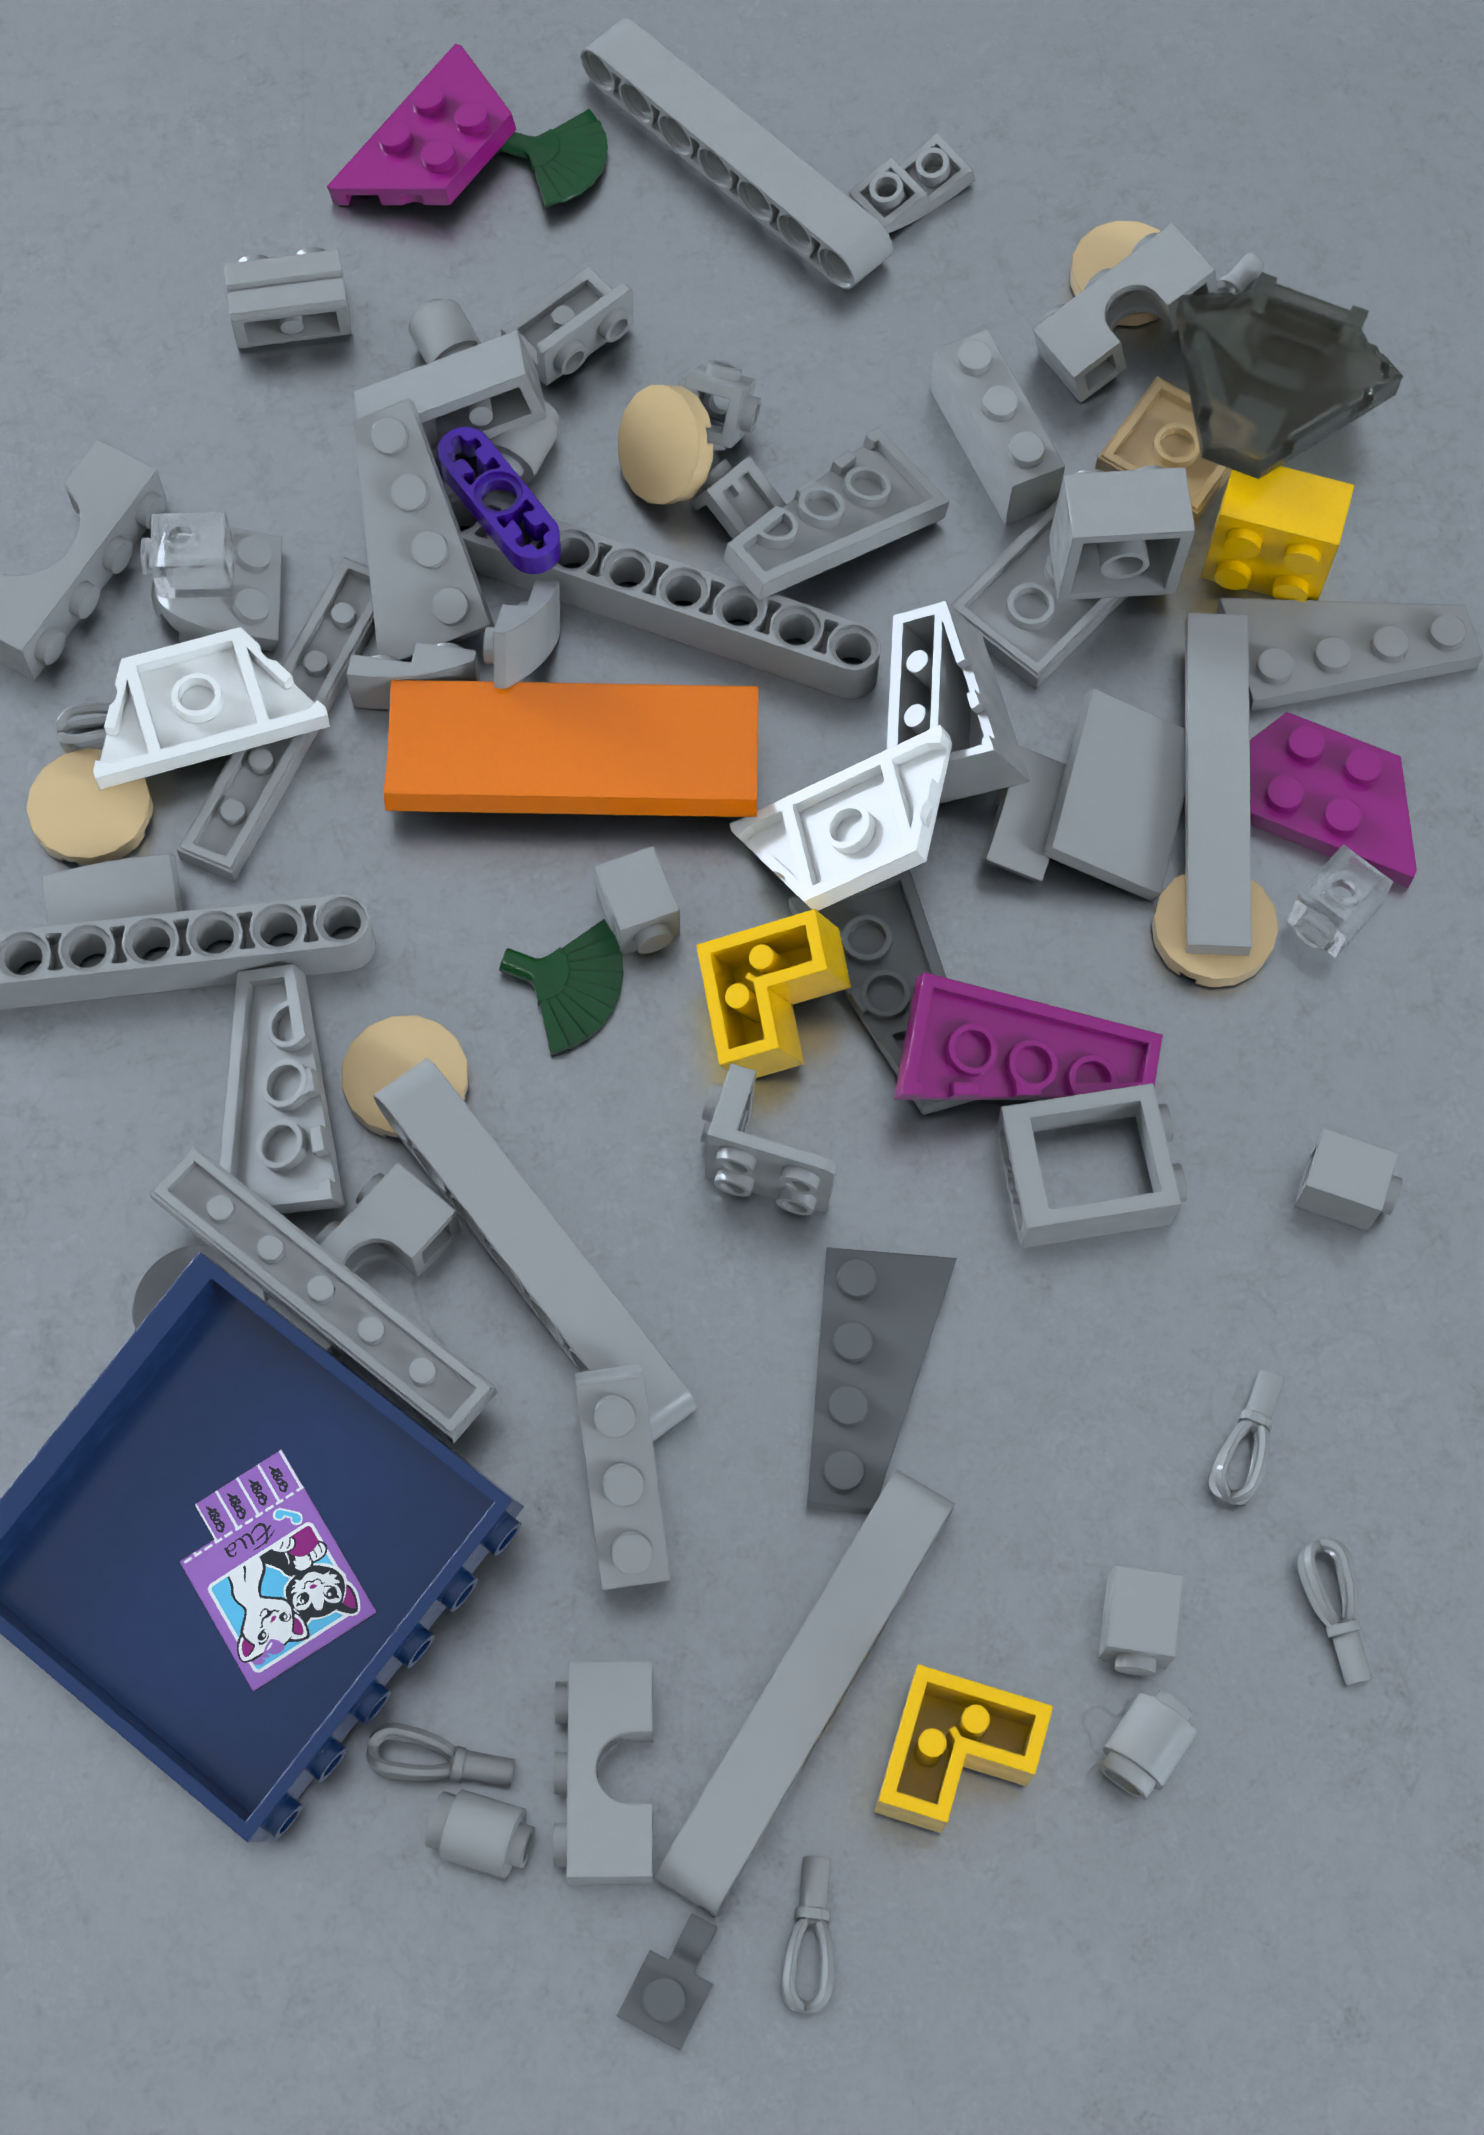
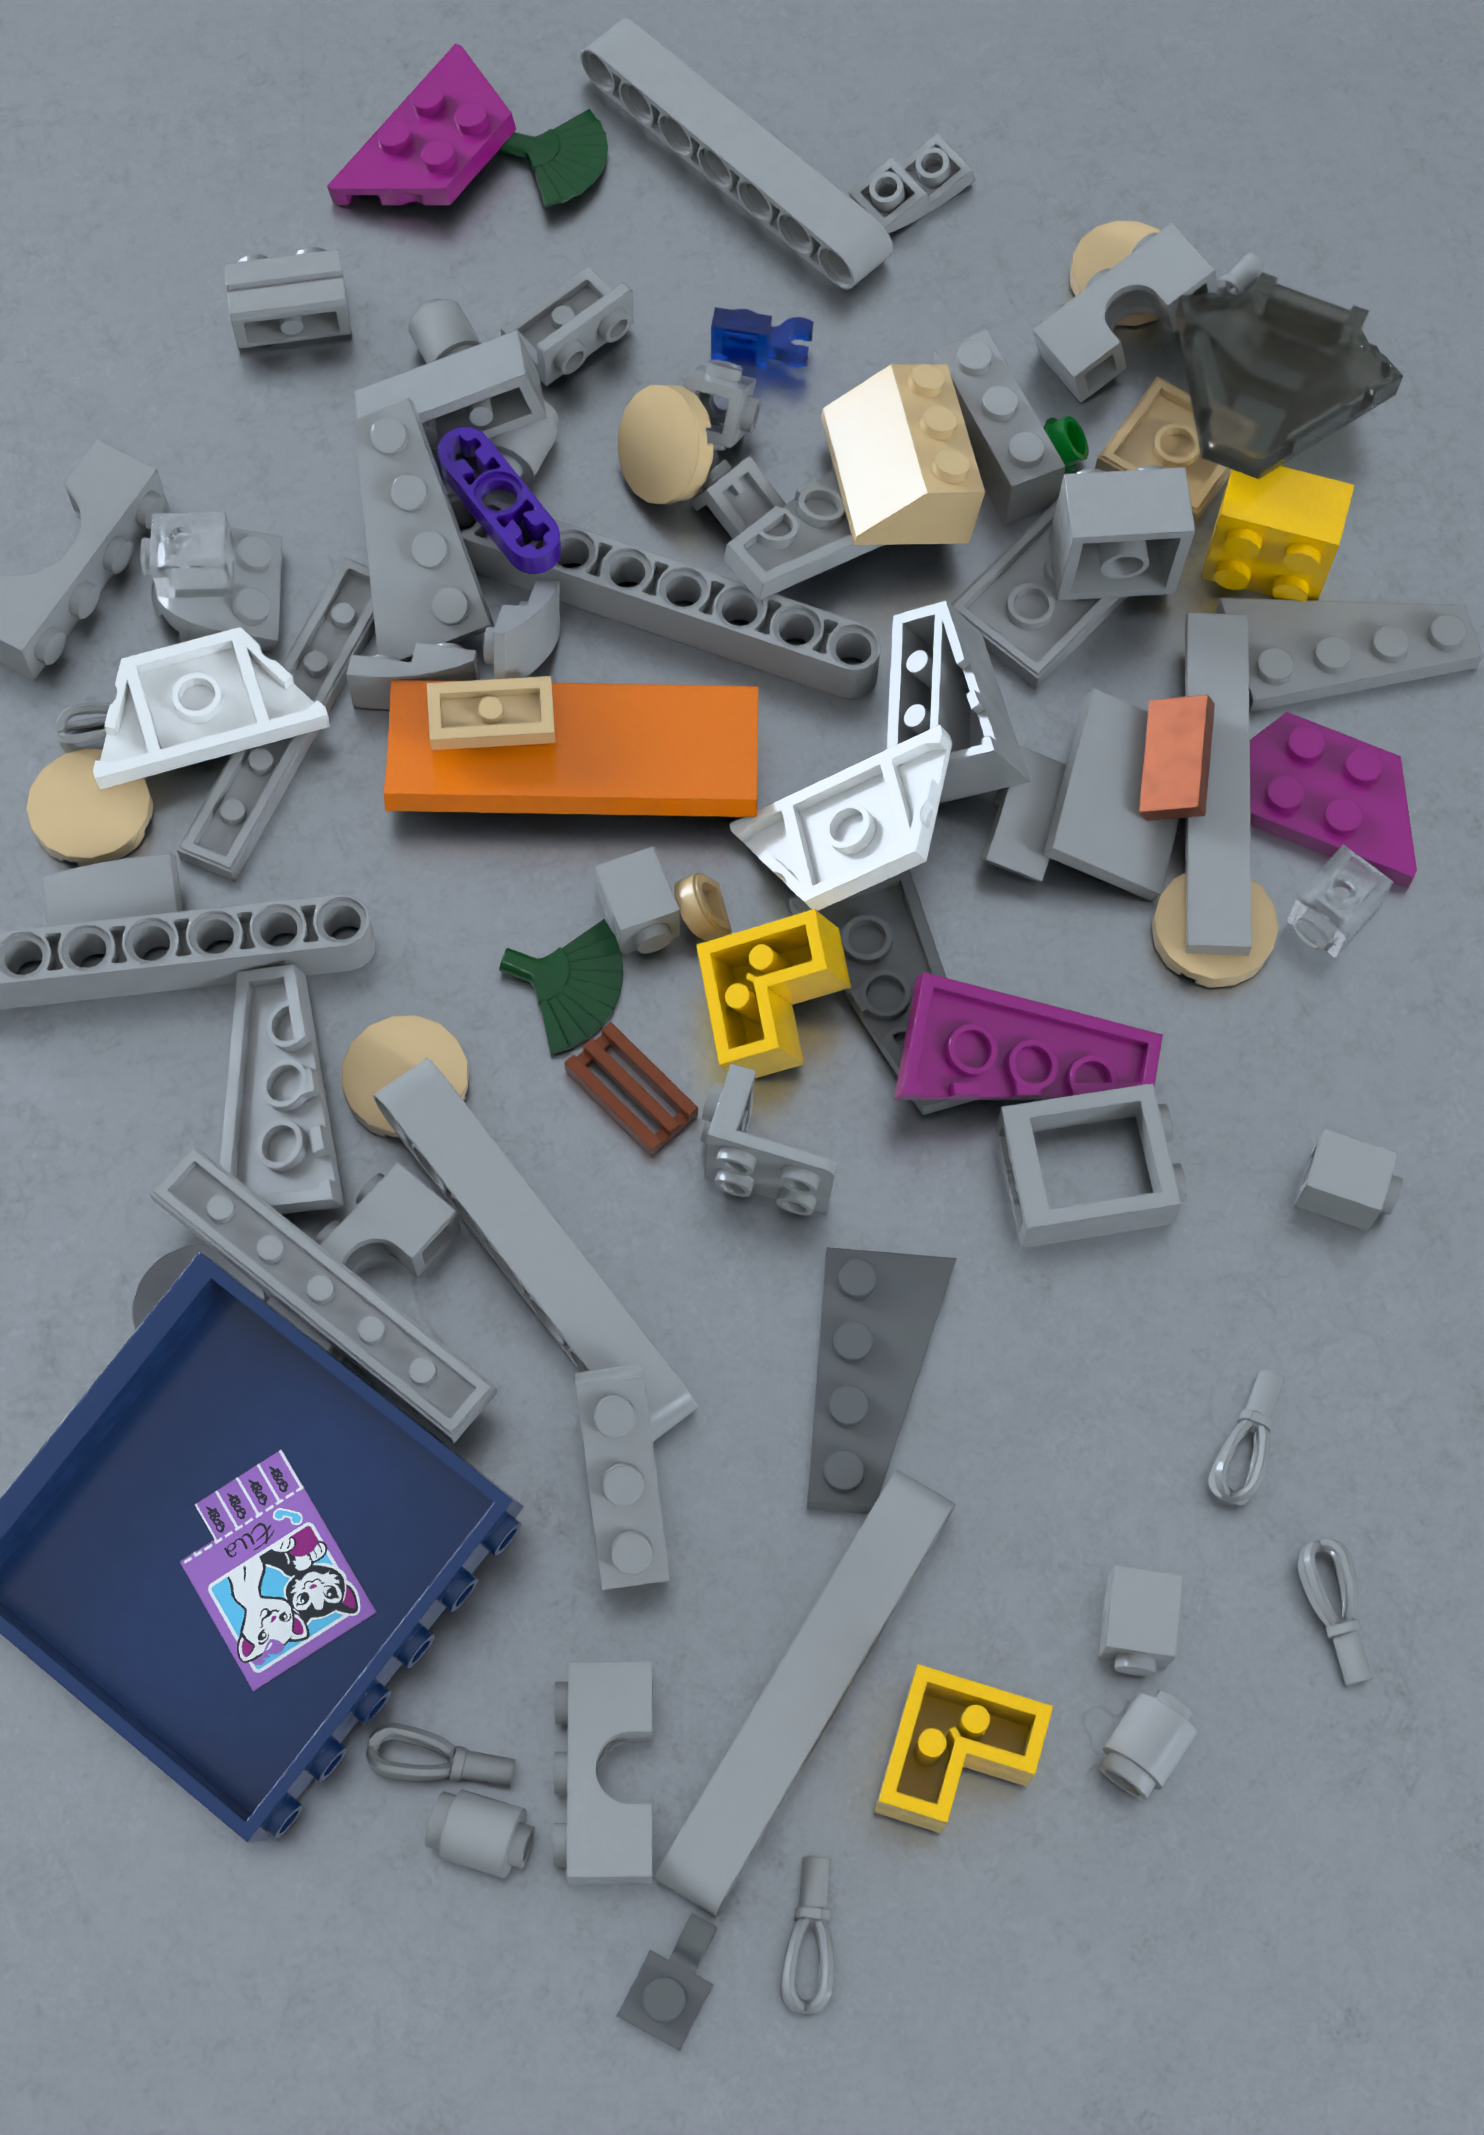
none -> tan plate [427,676,555,750]
none -> copper tile [564,1022,698,1156]
none -> tan tile [674,872,732,942]
none -> clear blue plate [711,307,814,369]
none -> tan slope [821,364,985,545]
none -> green plate [1043,416,1089,473]
none -> tile [1139,694,1215,821]

